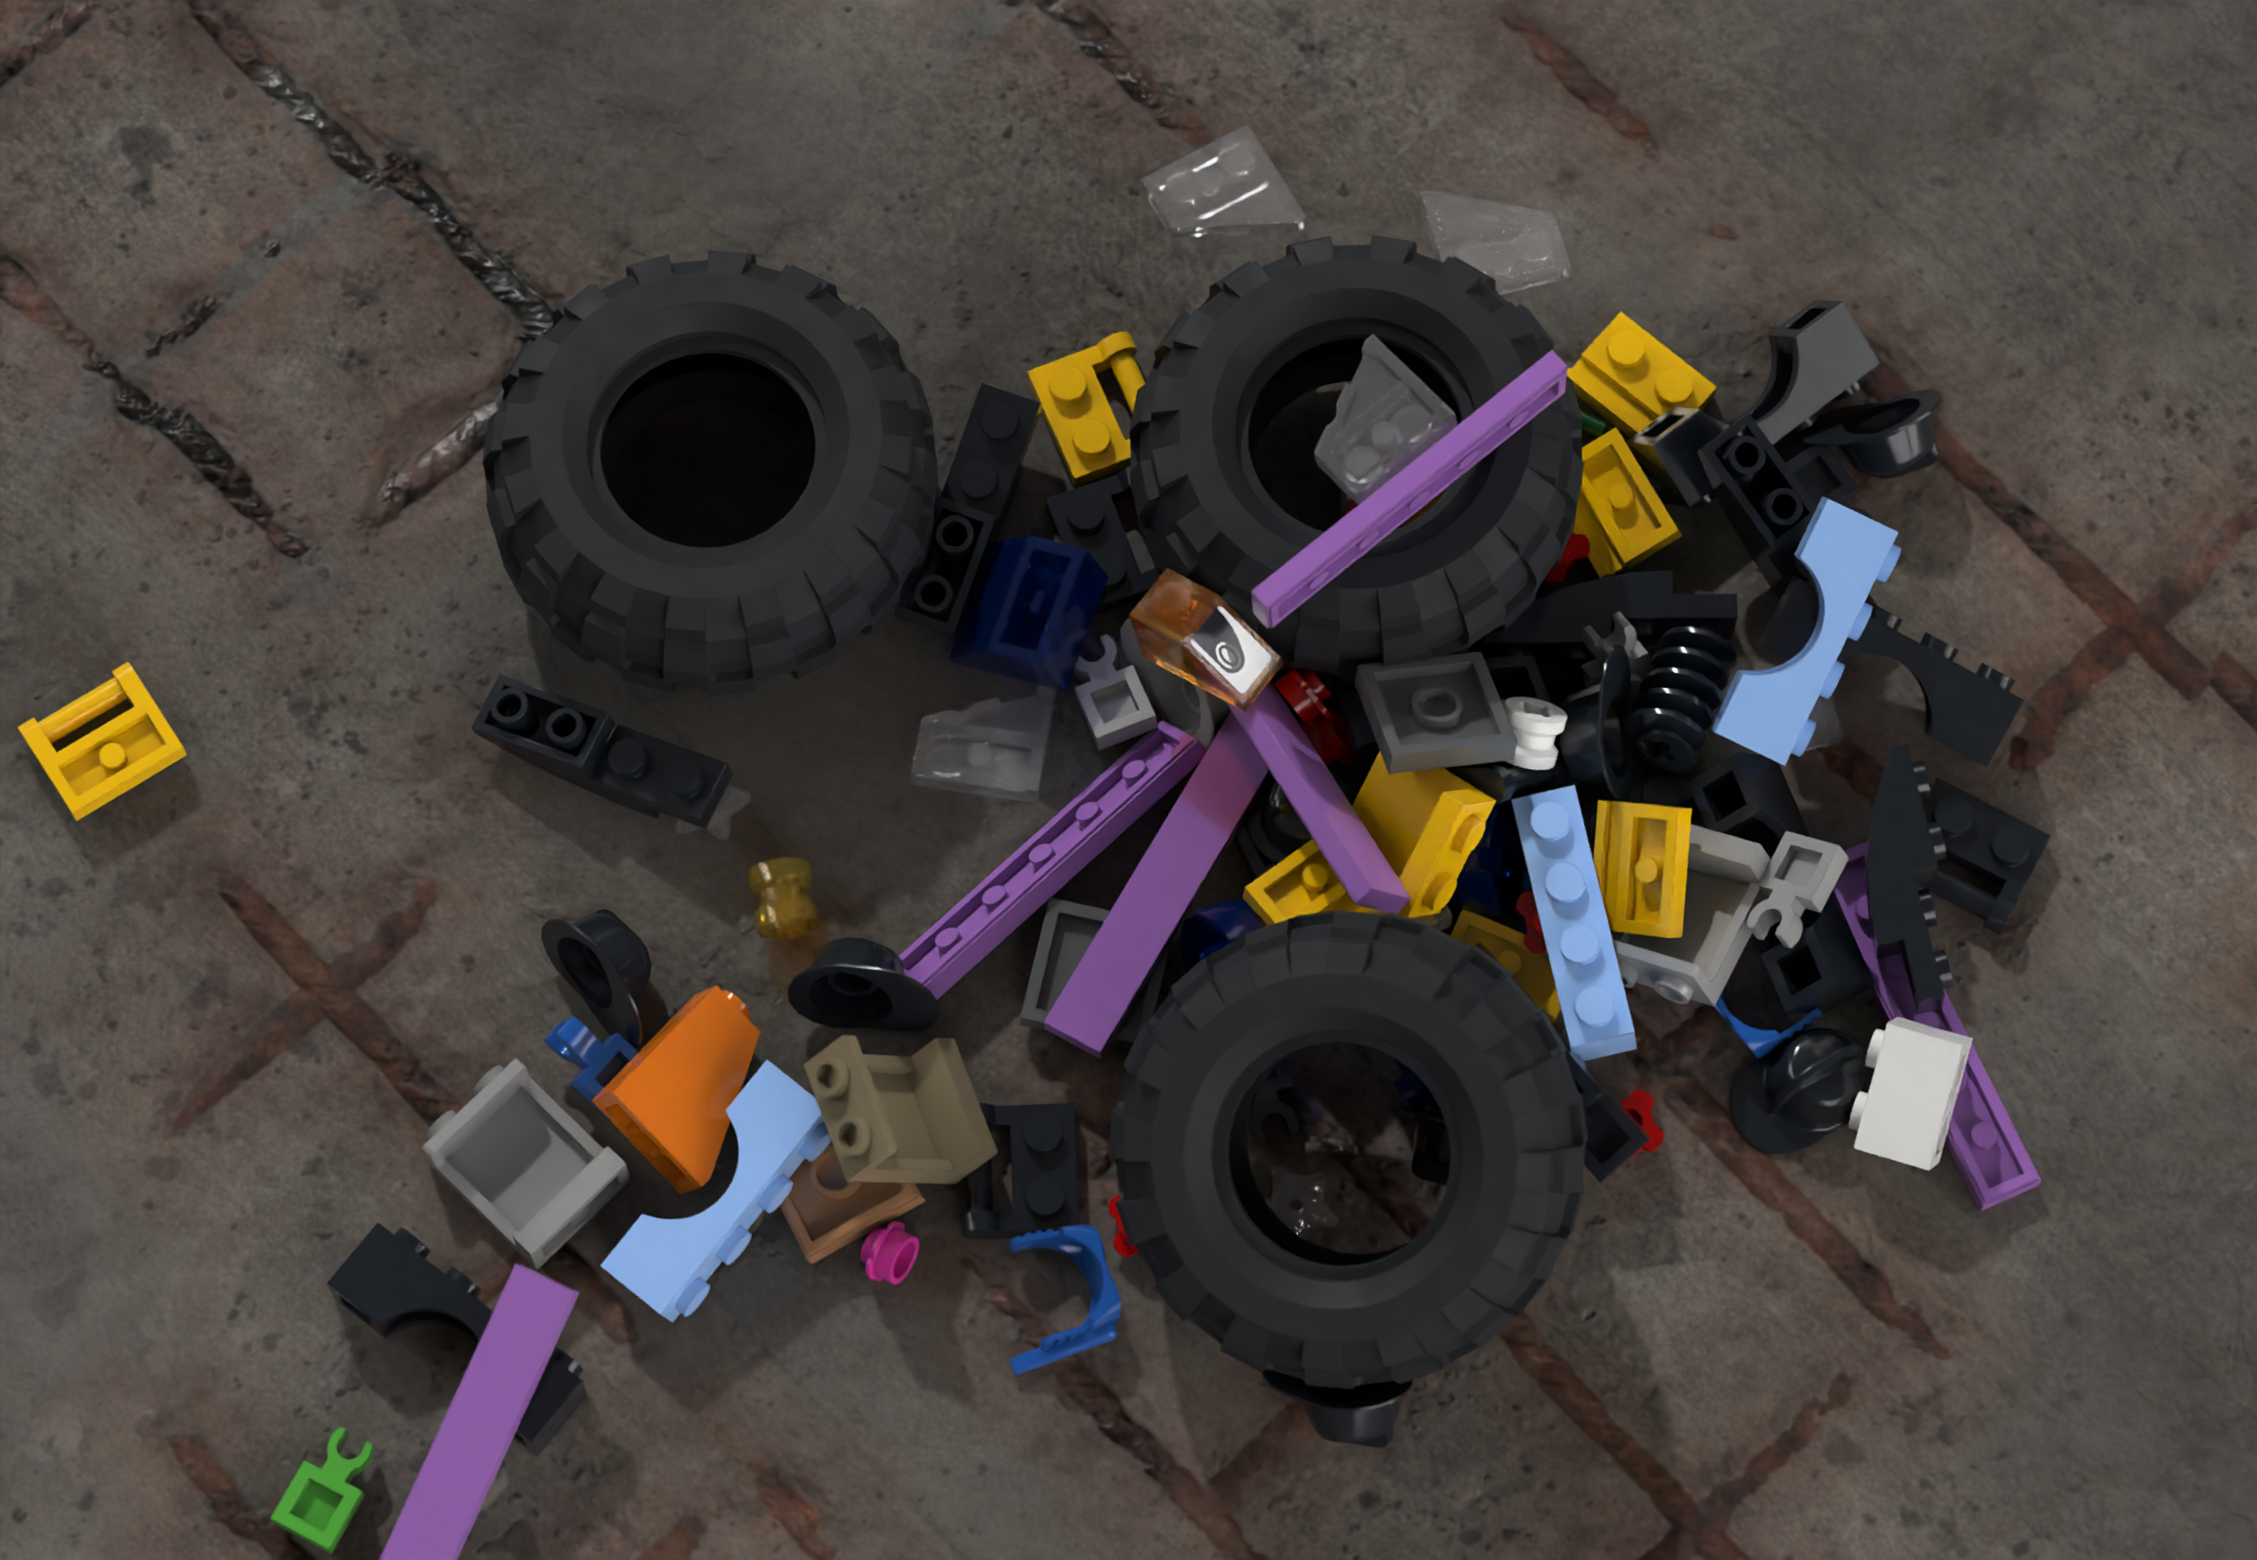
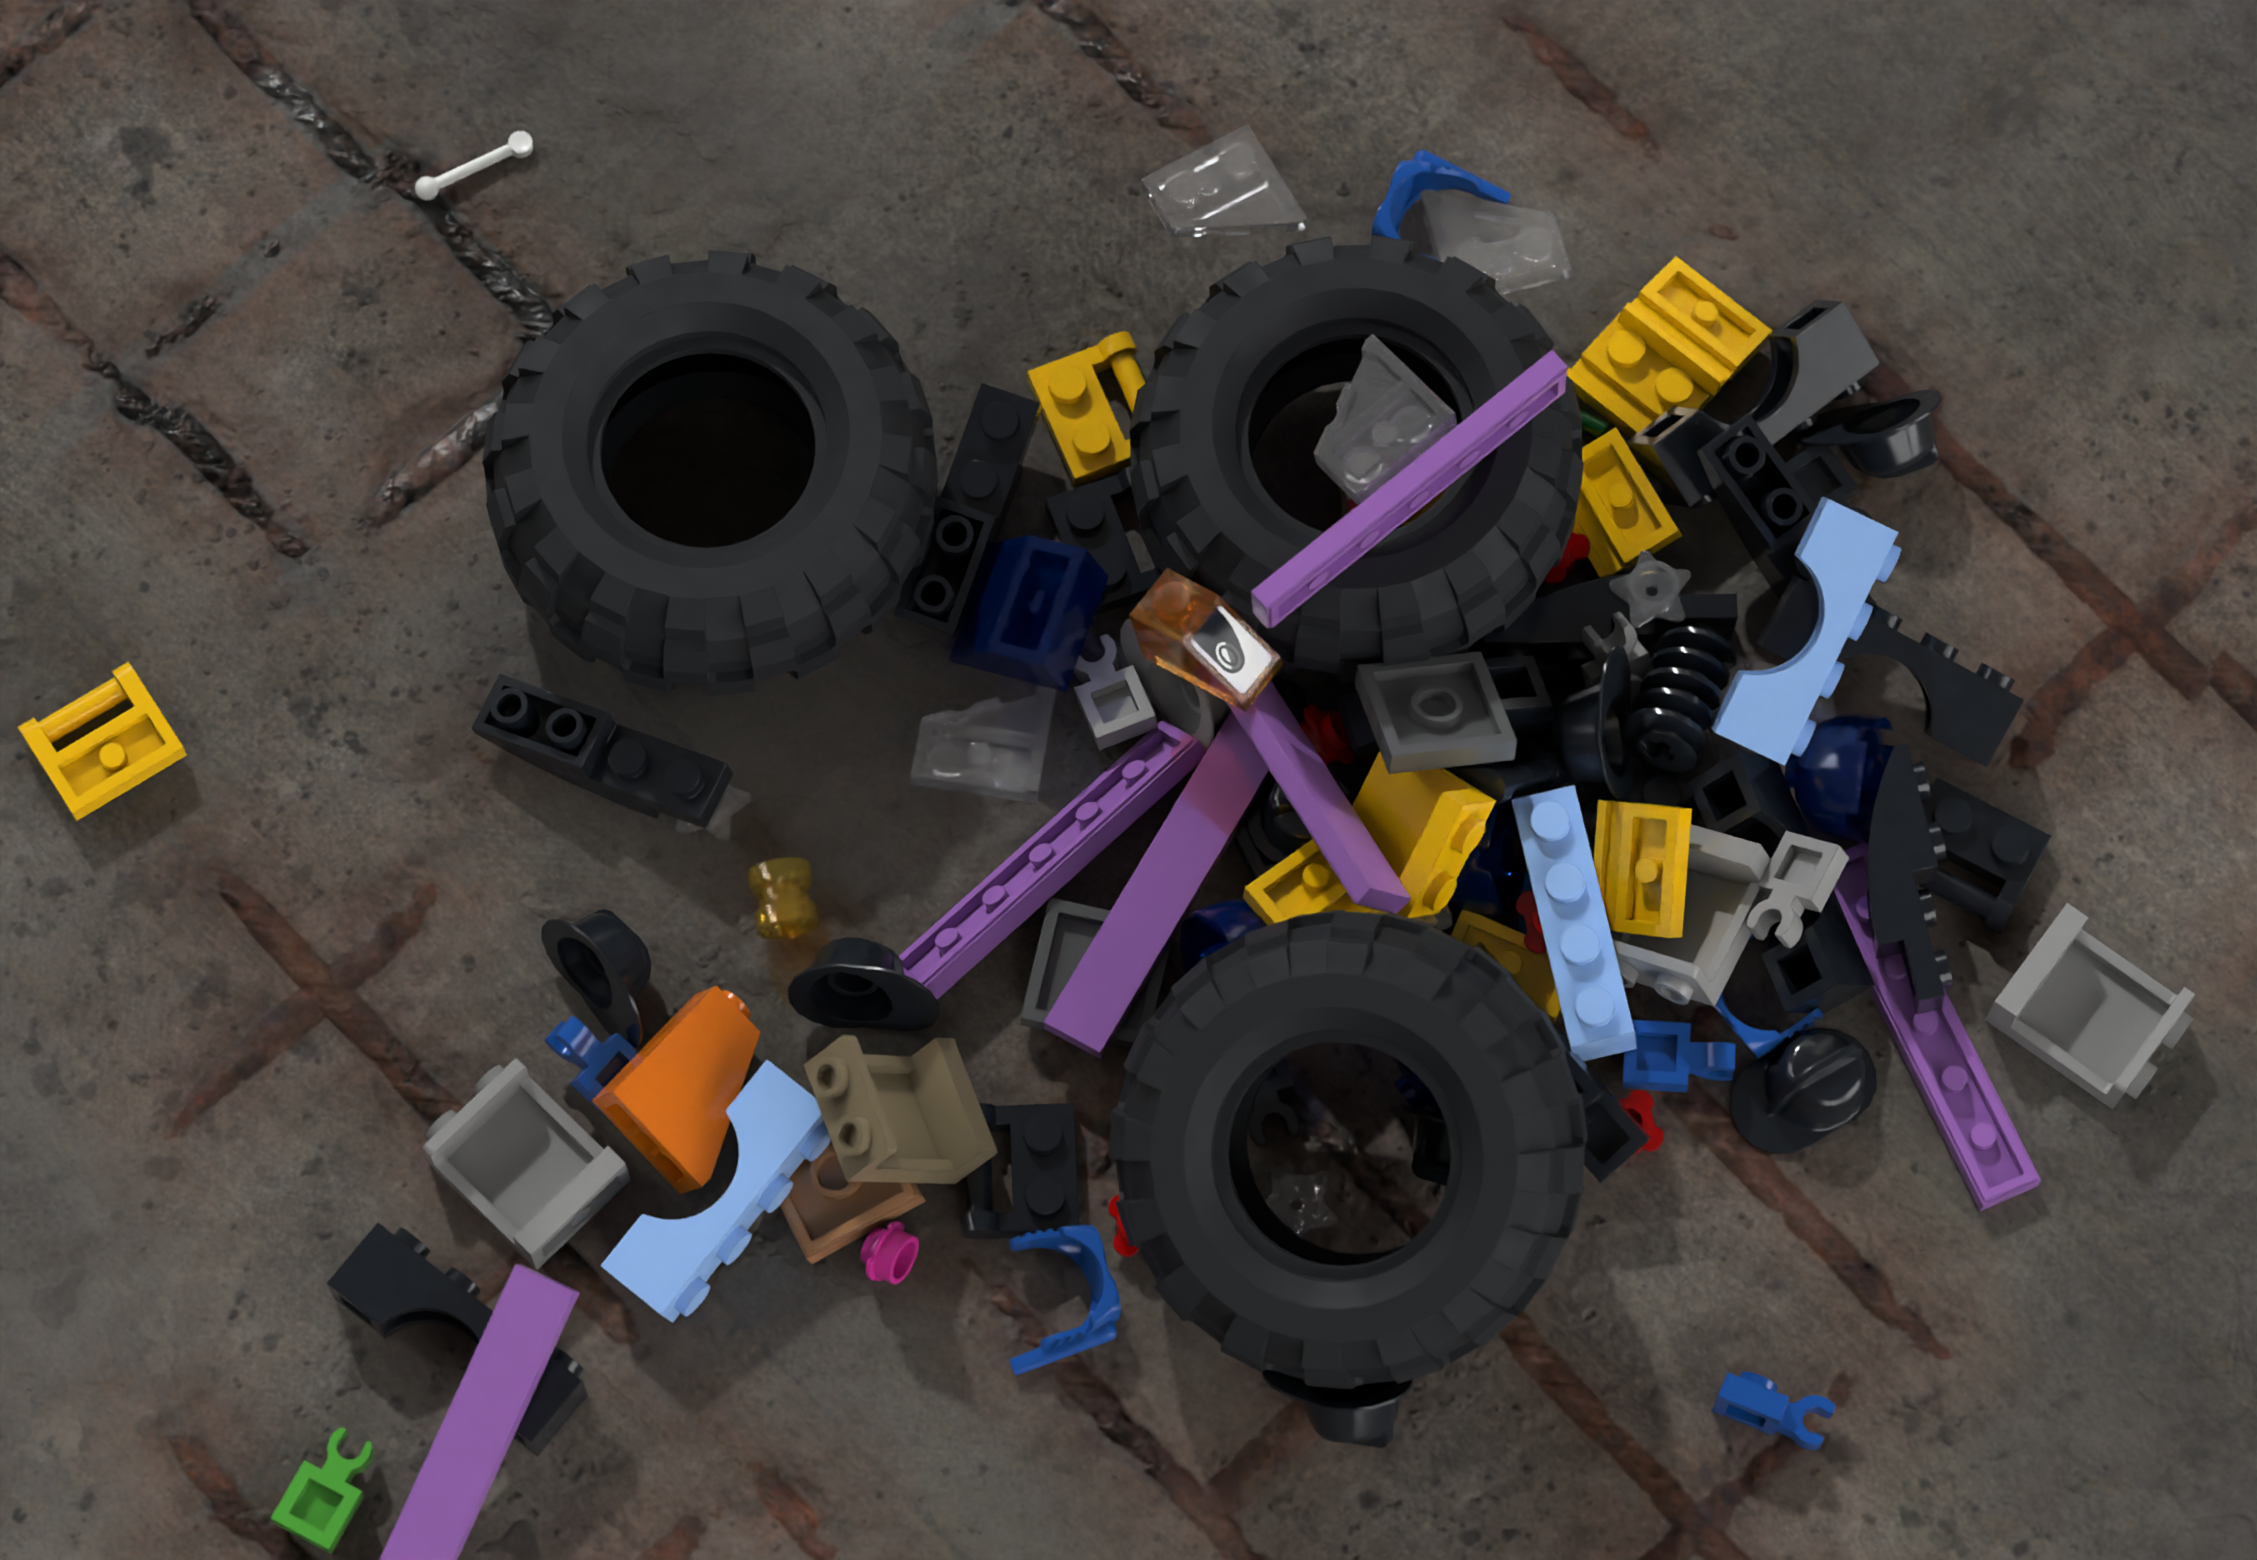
red plate [1274,668,1332,724] -> none
white wheel [1504,697,1568,770] -> none
white brick [1849,1017,1973,1170] -> none
none -> white hinge [415,131,533,201]
none -> blue helmet [1372,149,1511,260]
none -> clear plate [1609,550,1691,629]
none -> yellow plate [1617,256,1773,396]
none -> blue plate [1622,1020,1736,1092]
none -> blue plate [1711,1371,1836,1450]
none -> clear blue cylinder [1785,714,1894,844]
none -> light grey panel [1985,903,2195,1110]

